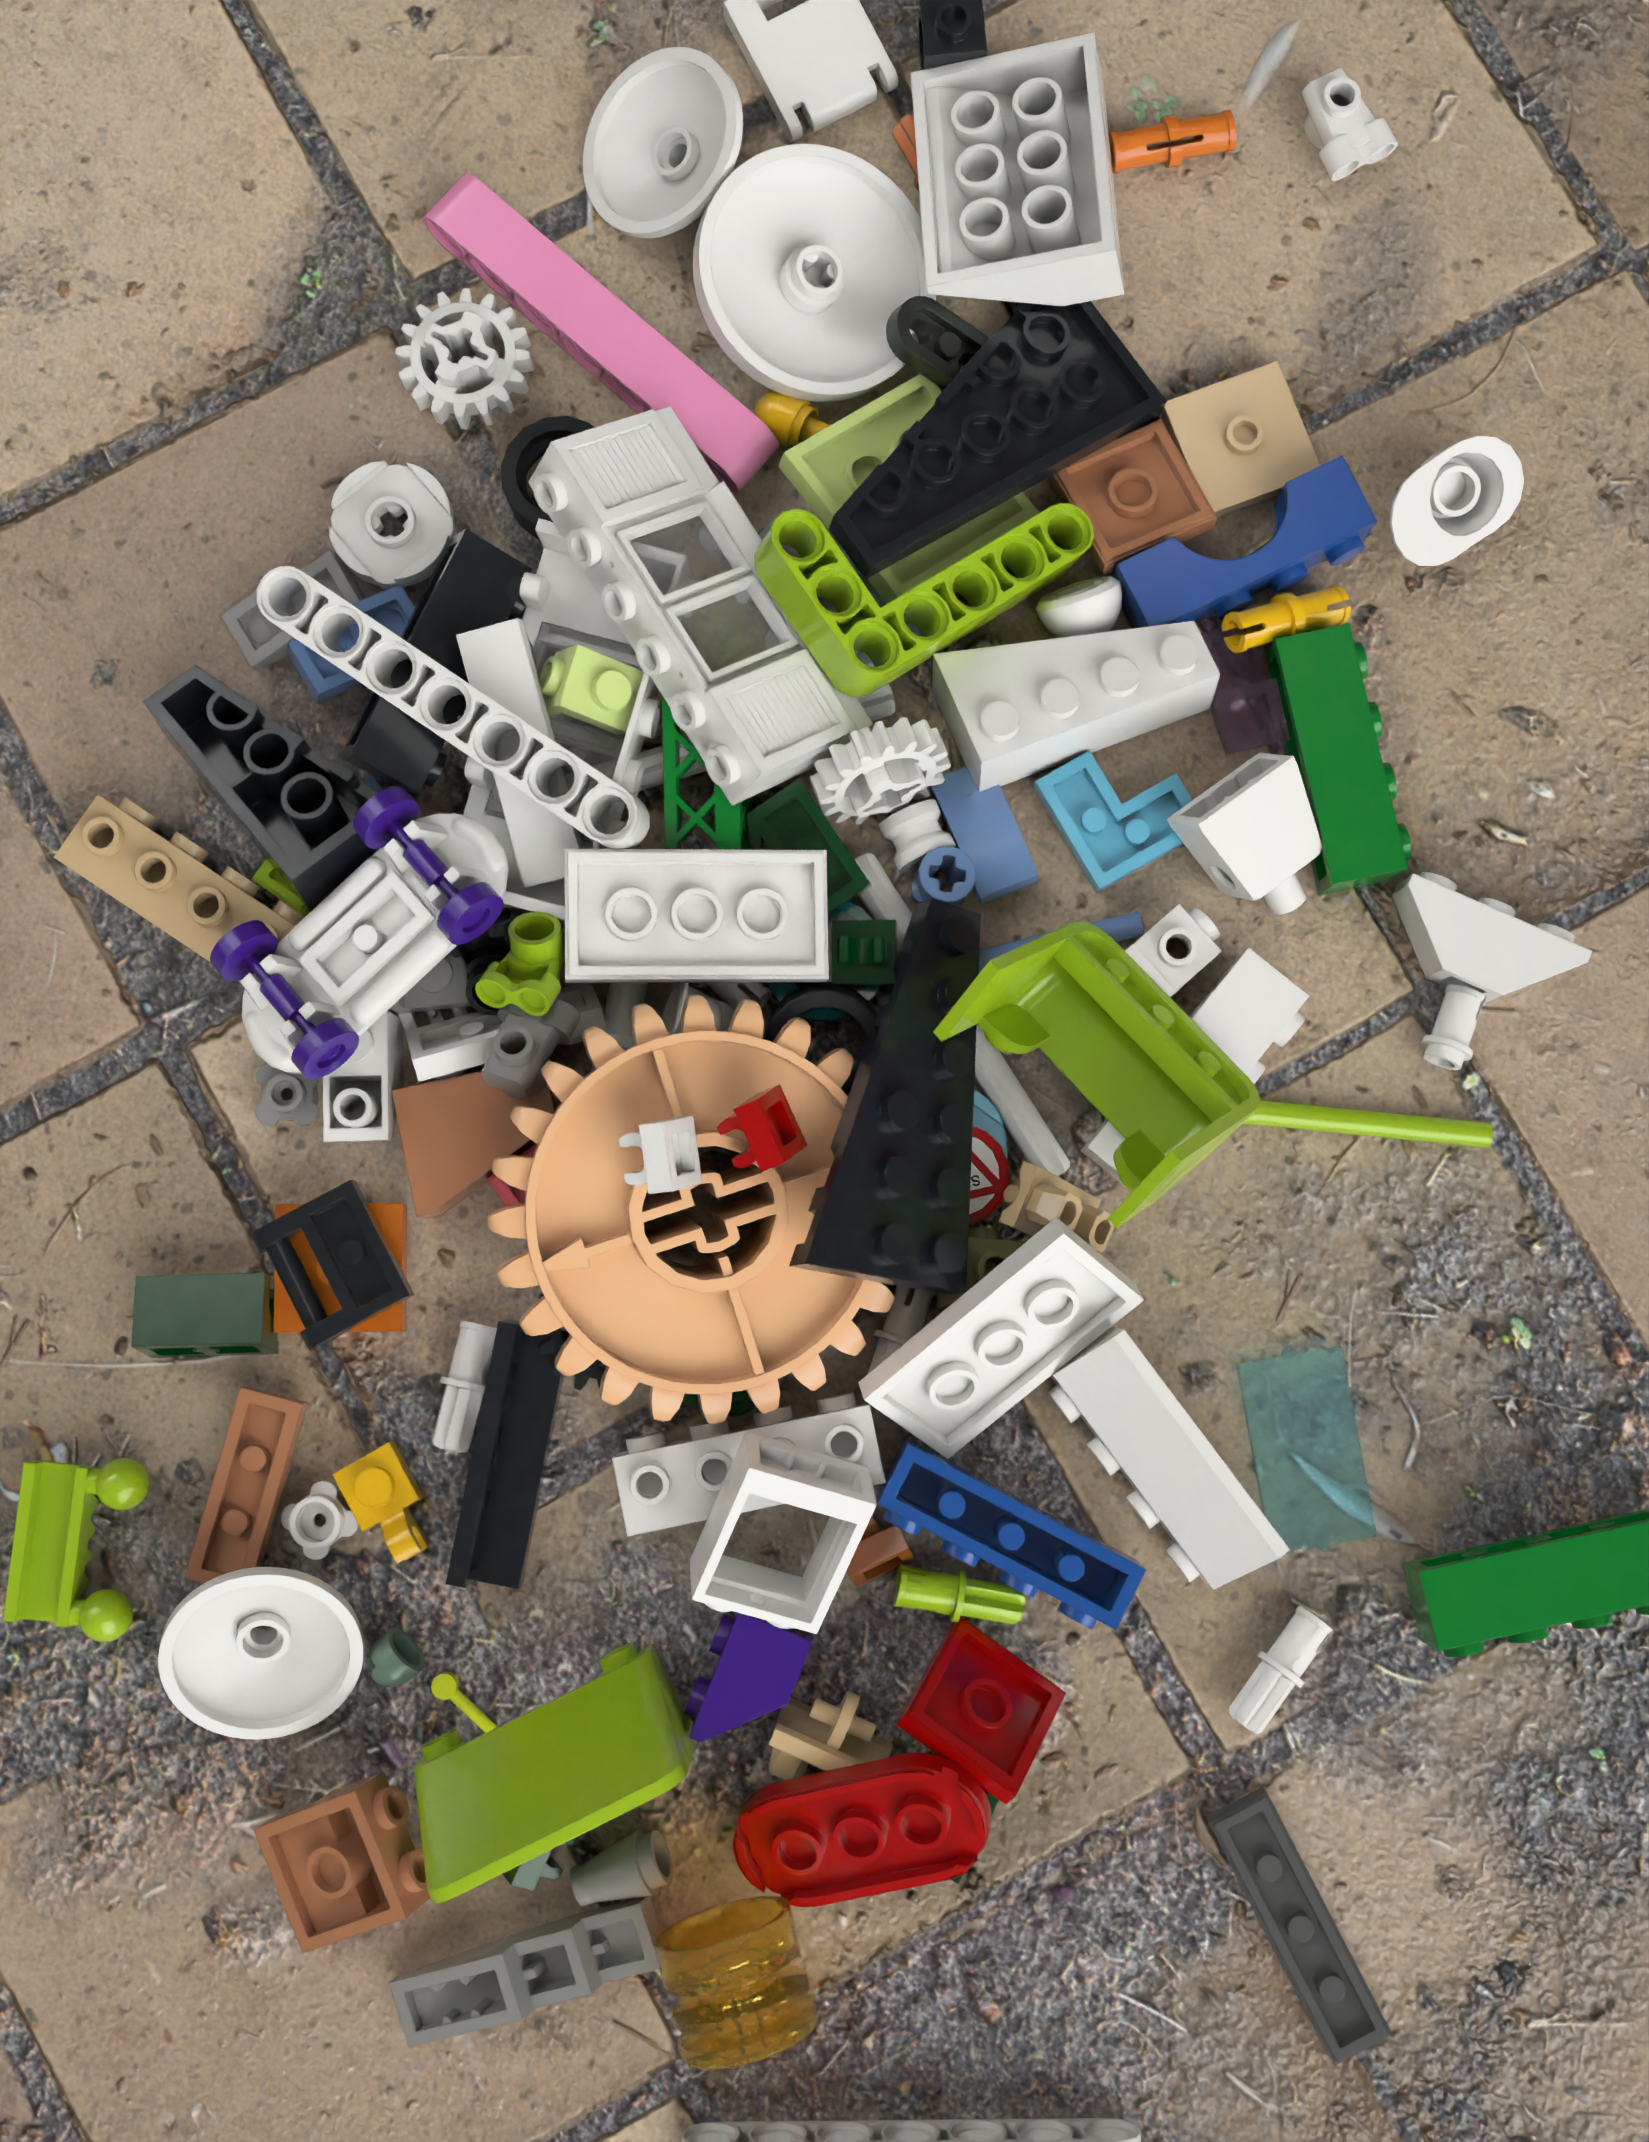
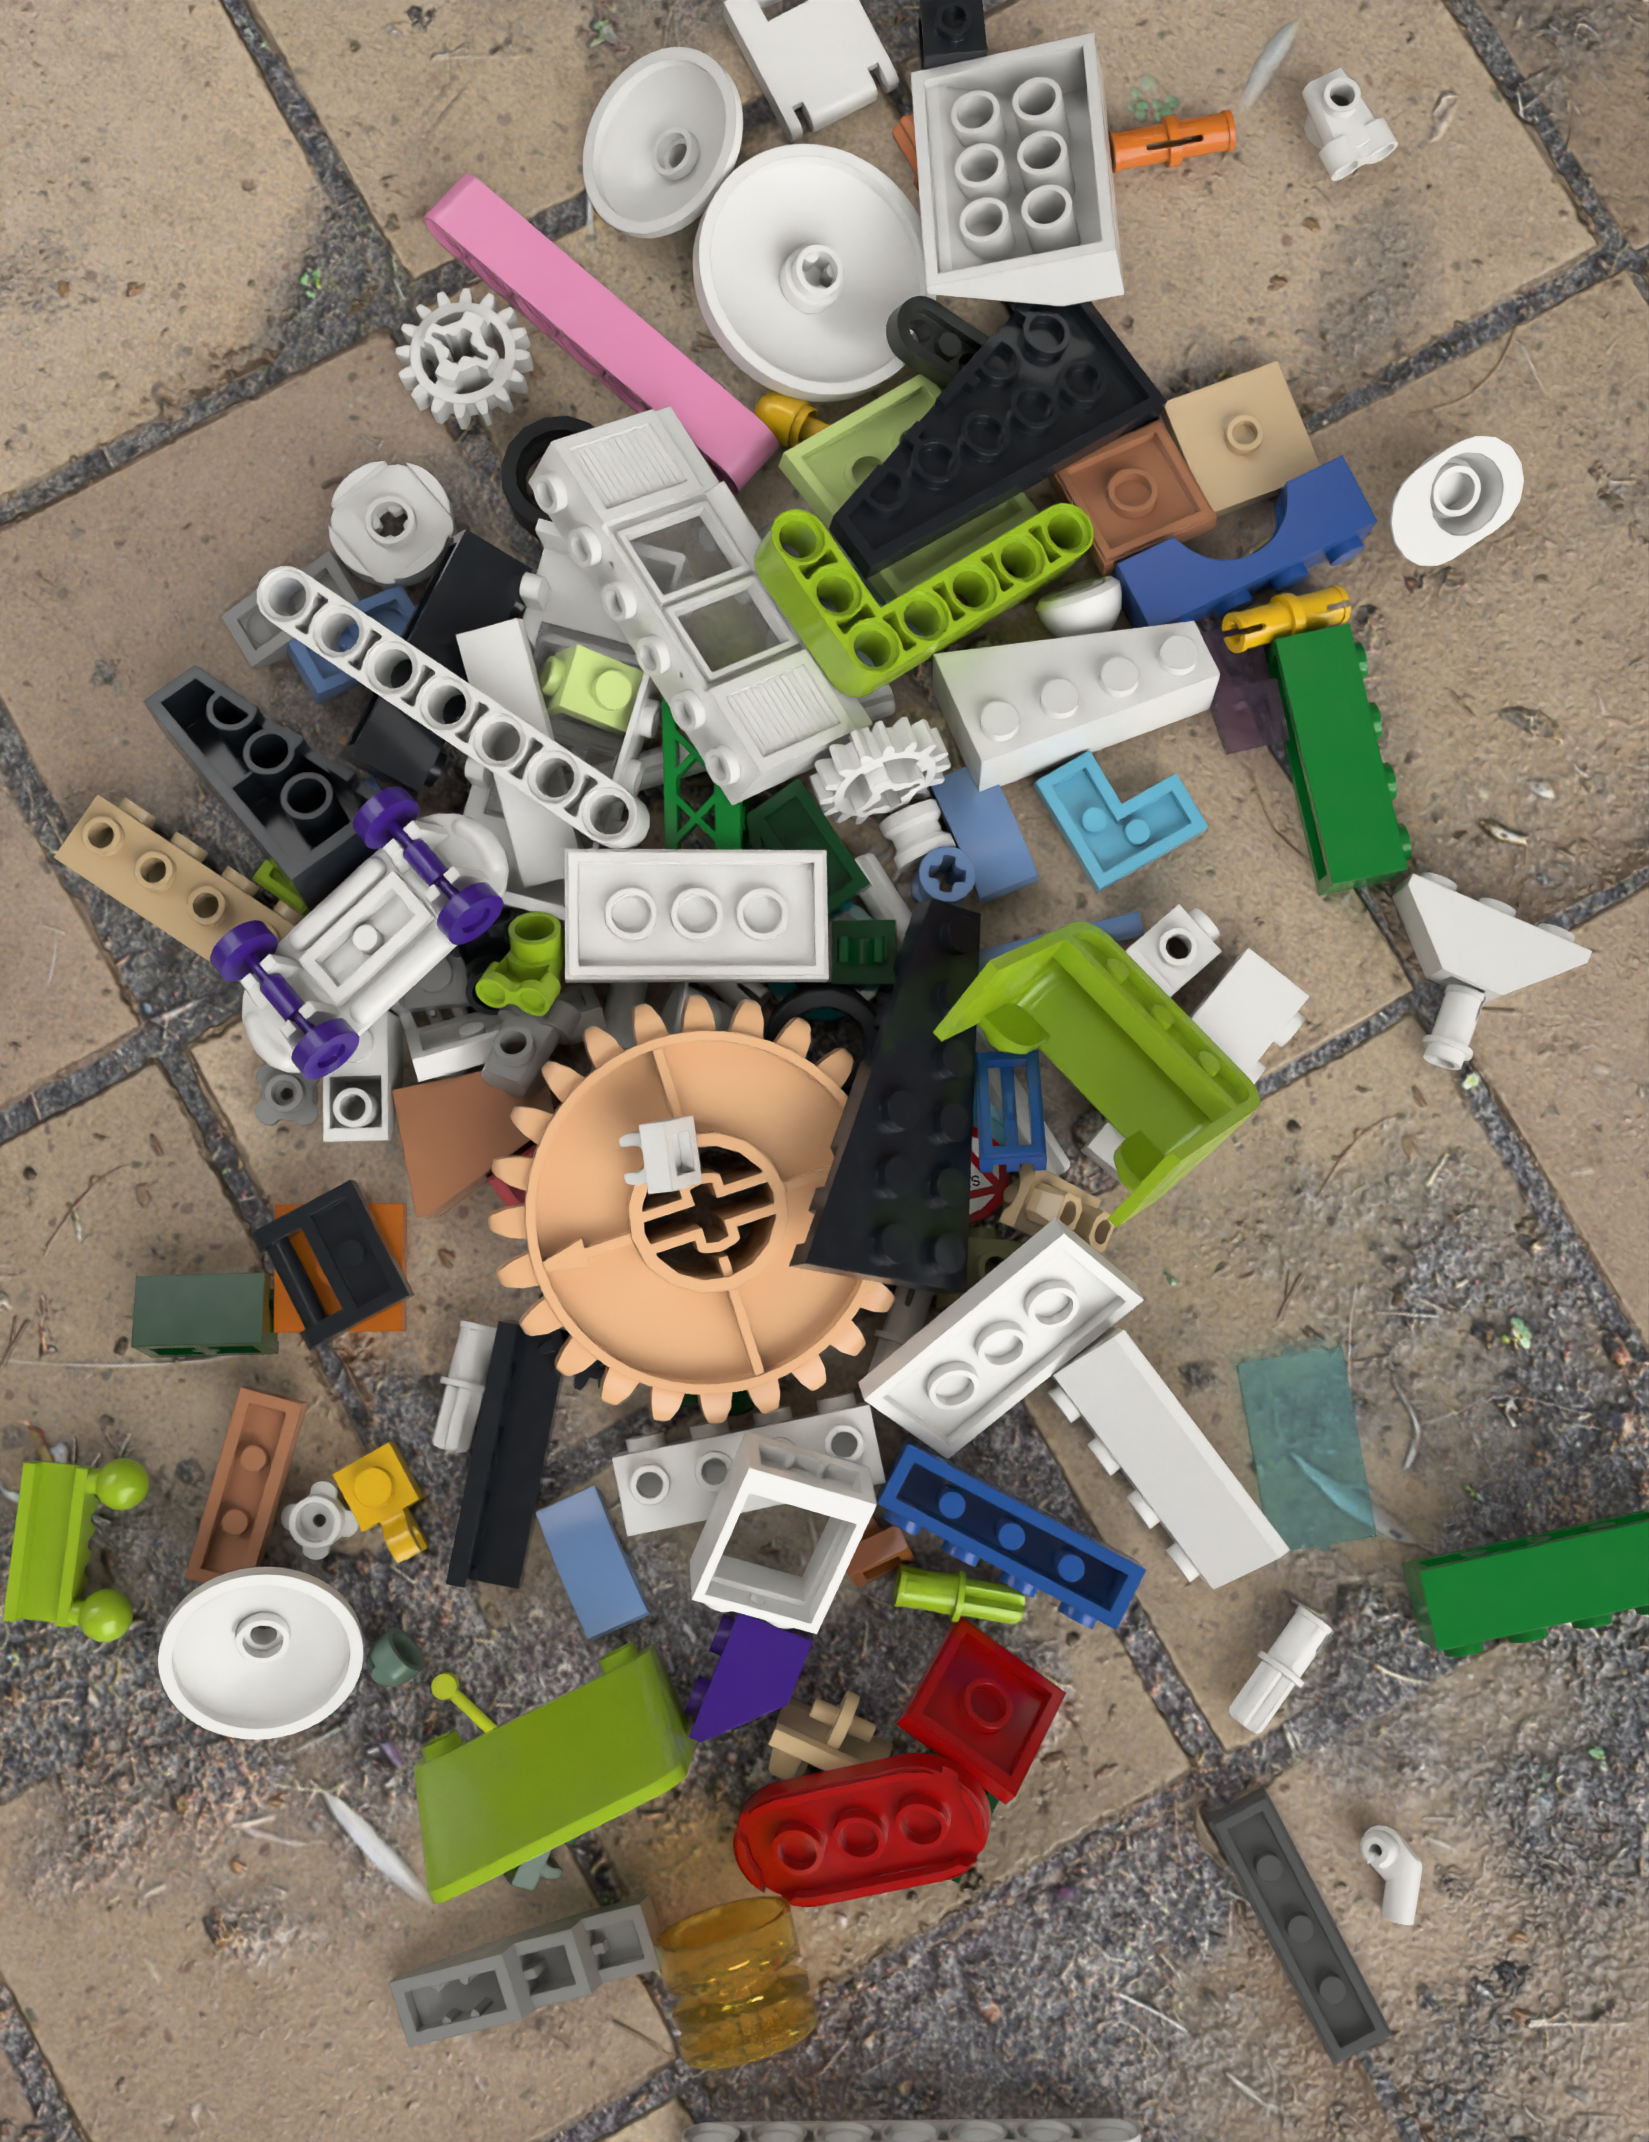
nougat plate [253,1771,430,1954] -> none
light grey cone [570,1829,673,1907] -> none
red tile [717,1084,808,1172] -> none
white torso [1167,753,1322,915] -> none
lime bar [1243,1100,1493,1148] -> none
none -> medium blue slope [536,1485,651,1642]
none -> blue tile [975,1050,1047,1173]
none -> white arm [1360,1825,1423,1925]

